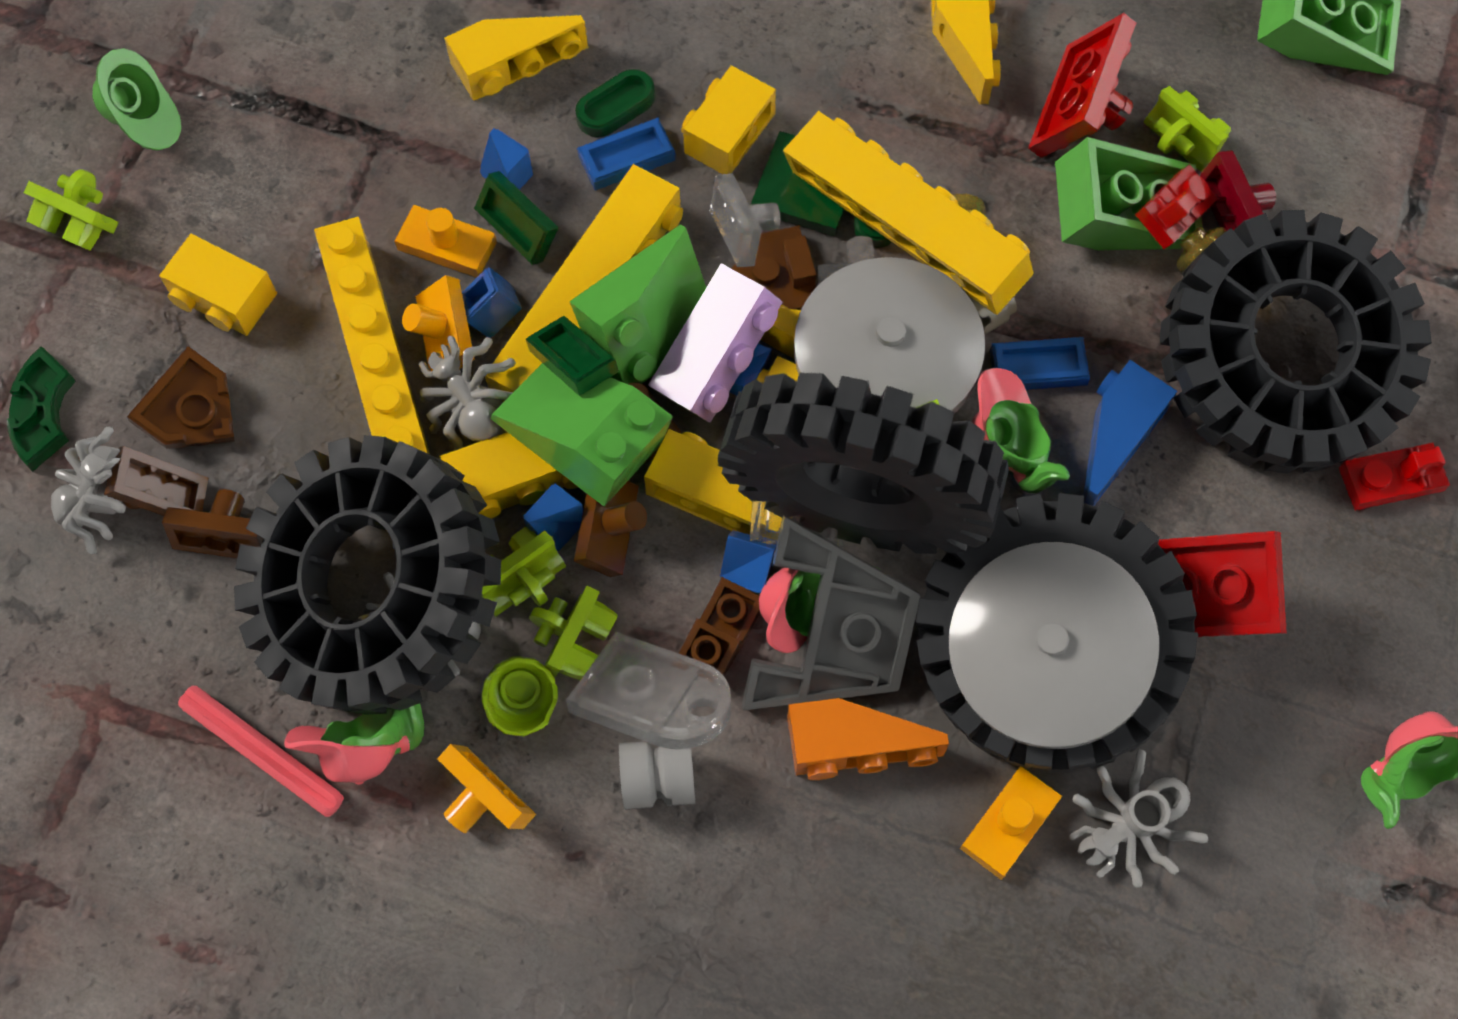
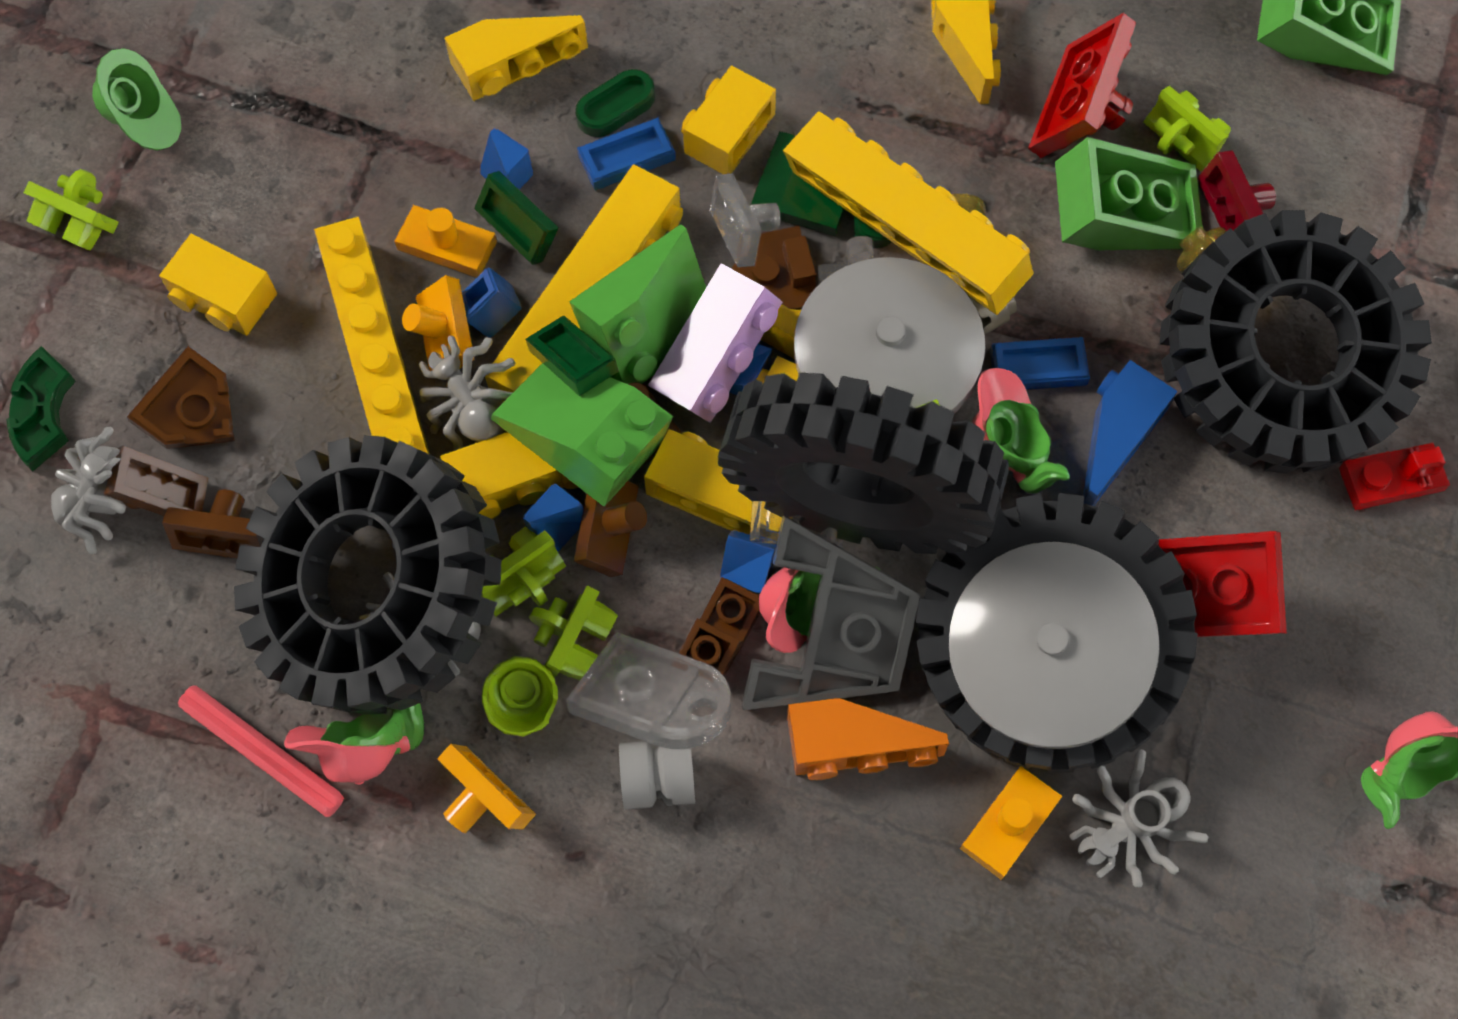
red hinge [1135,164,1218,249] -> none

